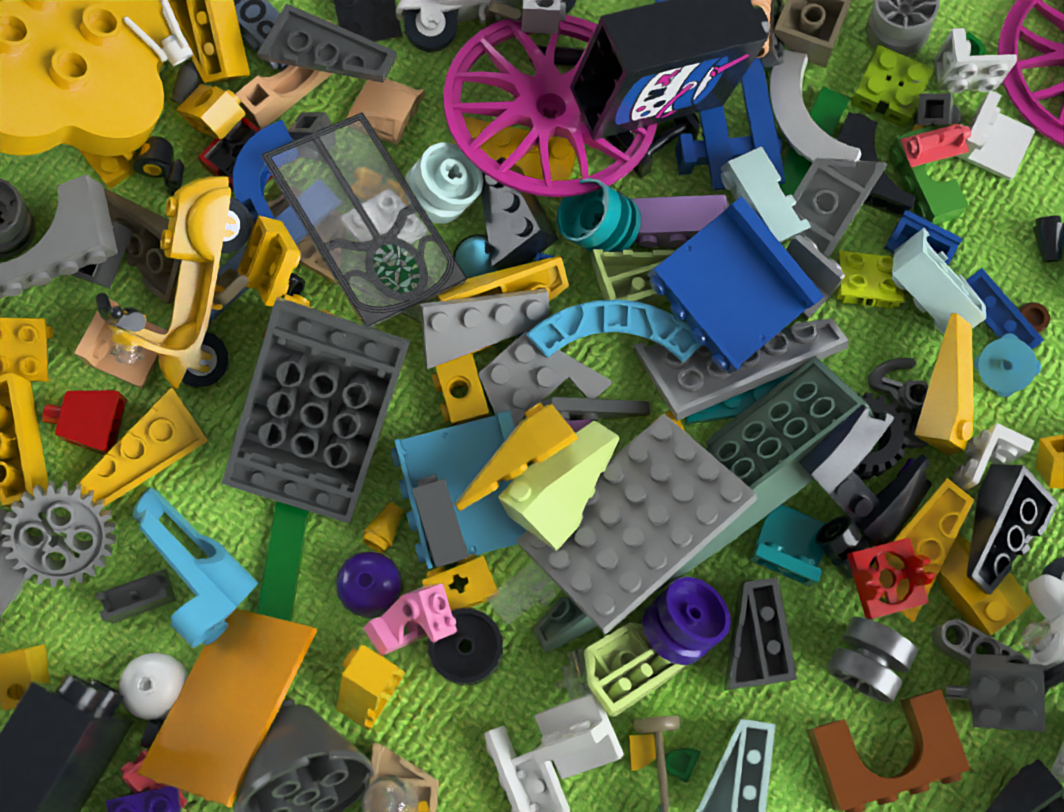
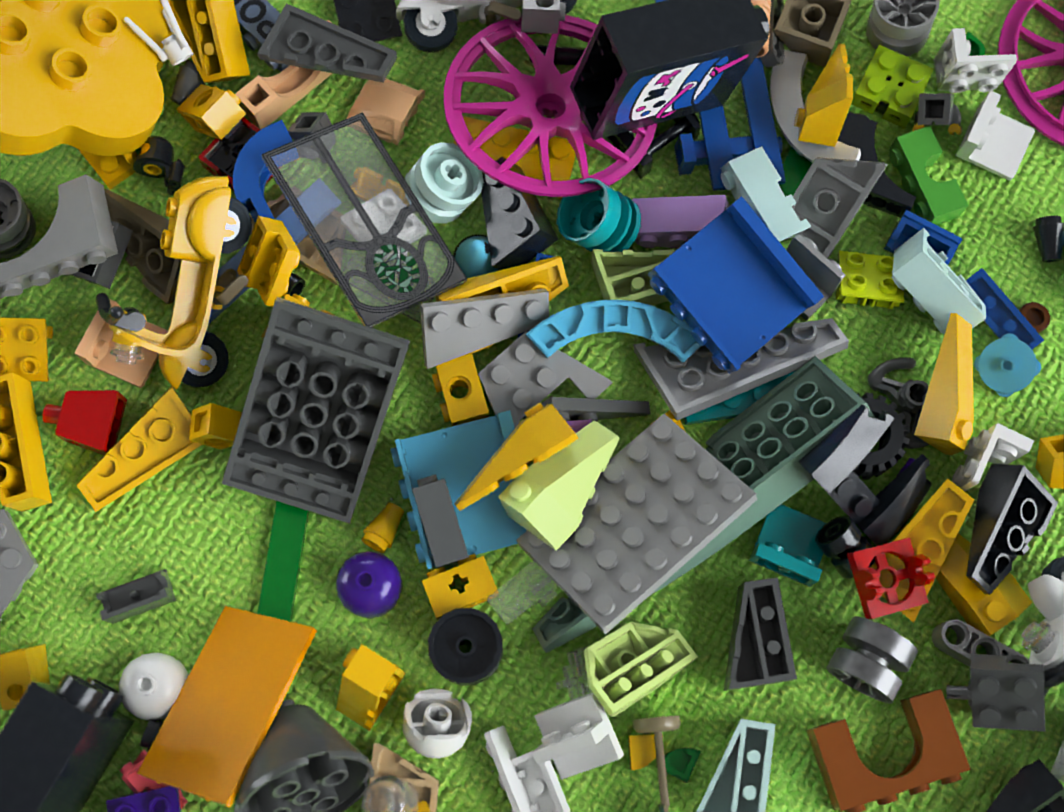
light grey gear [1,481,116,588] -> none
medium azure panel [133,487,258,648] -> none
bright pink tile [363,583,457,656] -> none
dark purple wheel [642,576,731,665] -> none
coral hinge [900,124,971,168] -> none
none -> yellow brick [189,403,242,450]
none -> white cylinder [403,688,472,758]
none -> yellow wedge [794,43,853,147]

